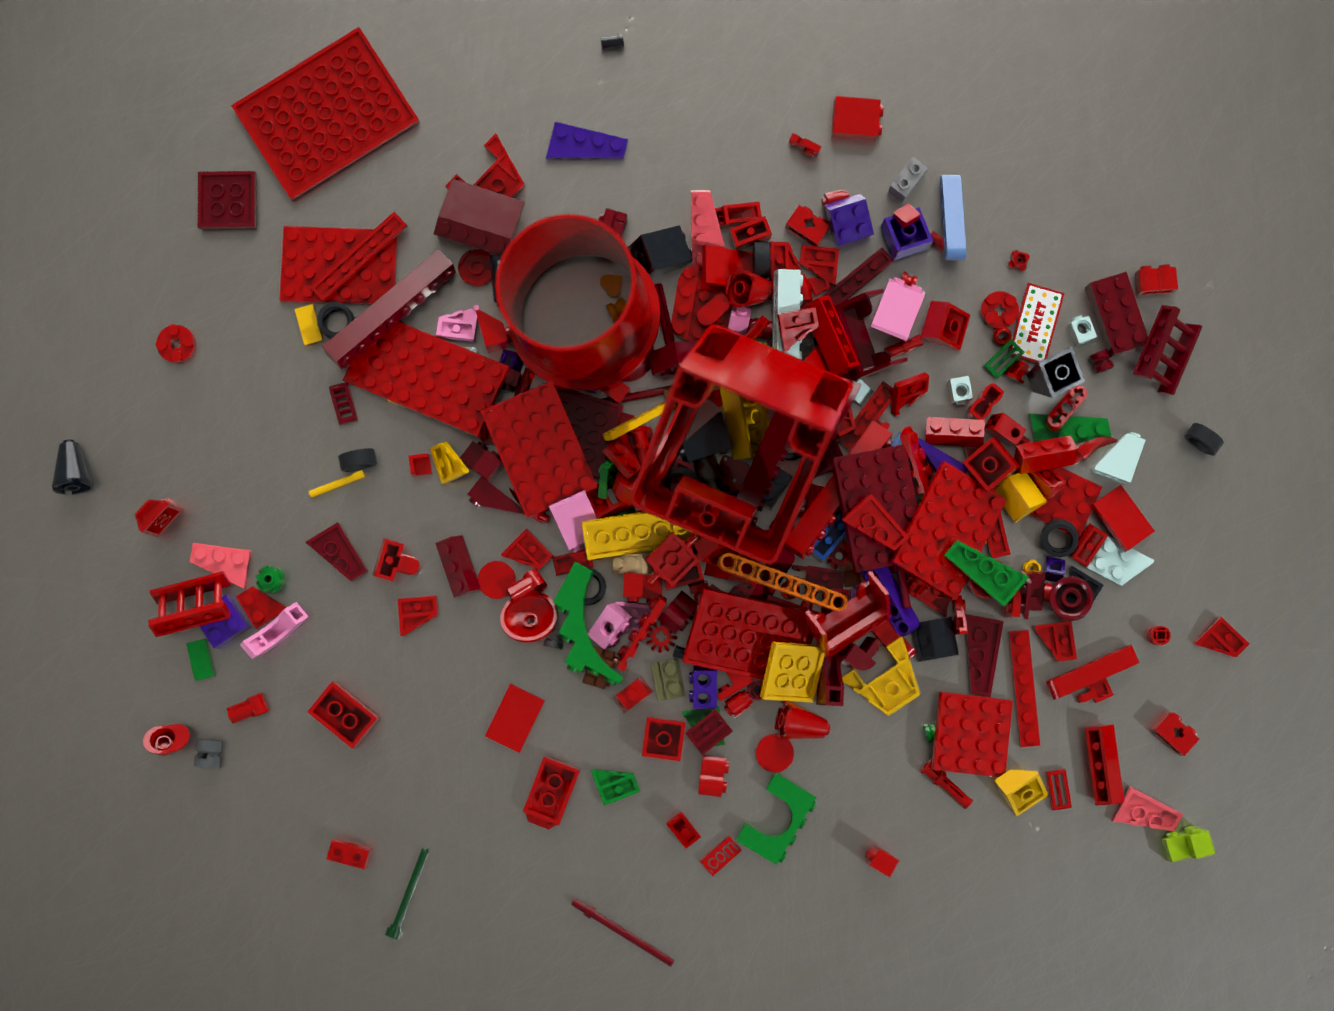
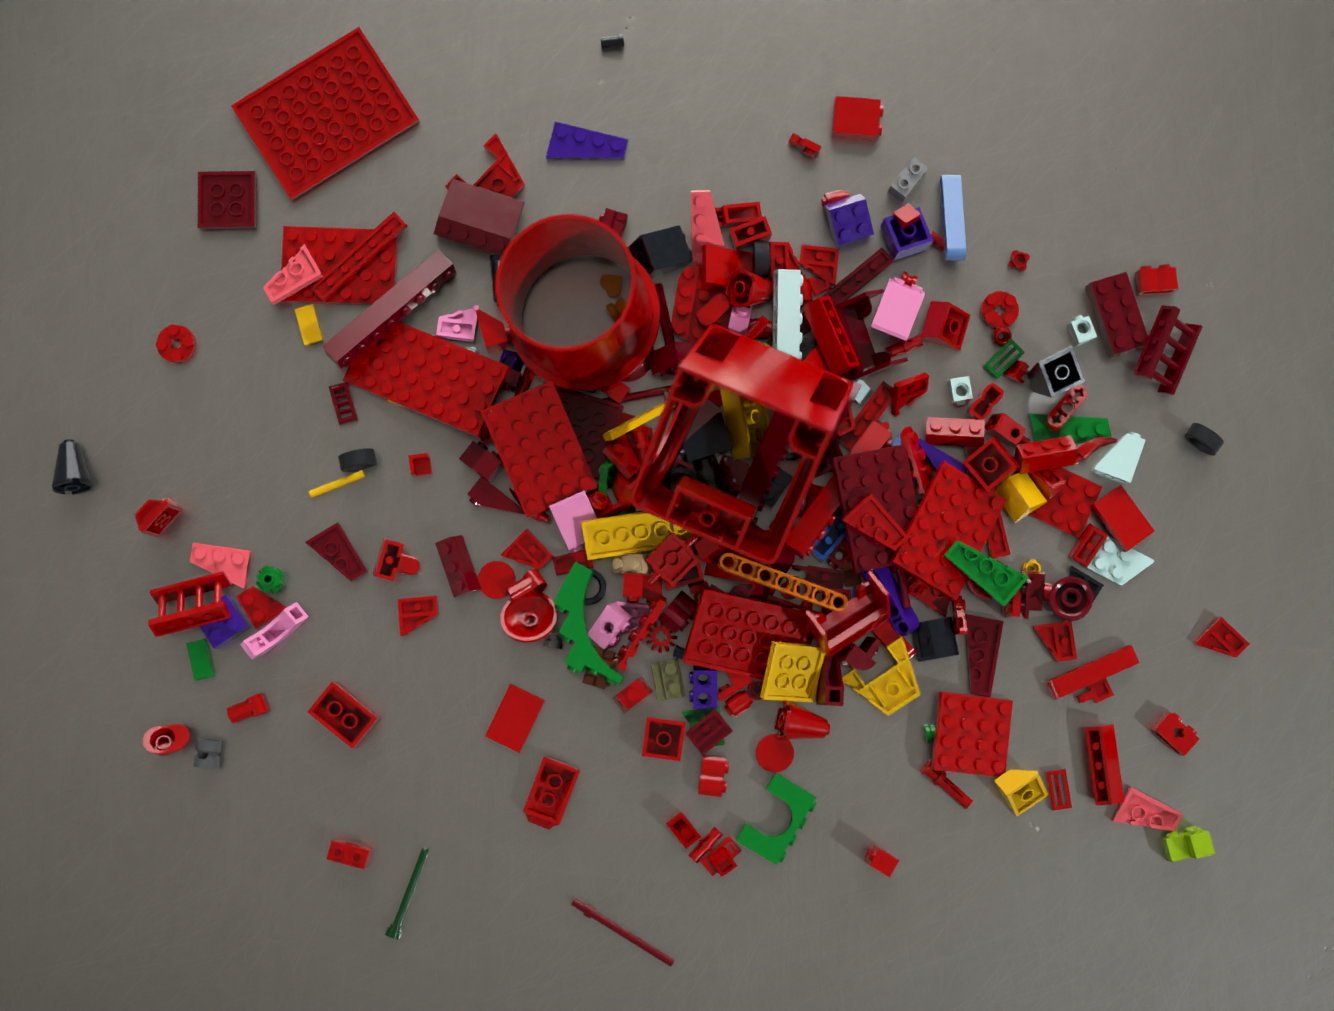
black tyre [317,302,355,339] -> none
yellow wing [430,442,469,484] -> none
red tile [458,249,491,287] -> none
green wing [591,769,640,806] -> none
red wing [777,307,818,352] -> none
red brick [785,205,830,246] -> none
tile [1008,283,1065,364] -> none
red plate [1008,630,1040,747] -> none
black tyre [1041,519,1078,558] -> none
dark purple slope [1043,556,1065,582] -> none
dark red wheel [1089,349,1114,374] -> none
red wheel [1147,626,1171,645] -> none
none -> coral wing [263,244,323,305]
none -> red plate [589,491,608,510]
none -> red pin [688,826,723,863]
none -> red slope [708,847,737,877]

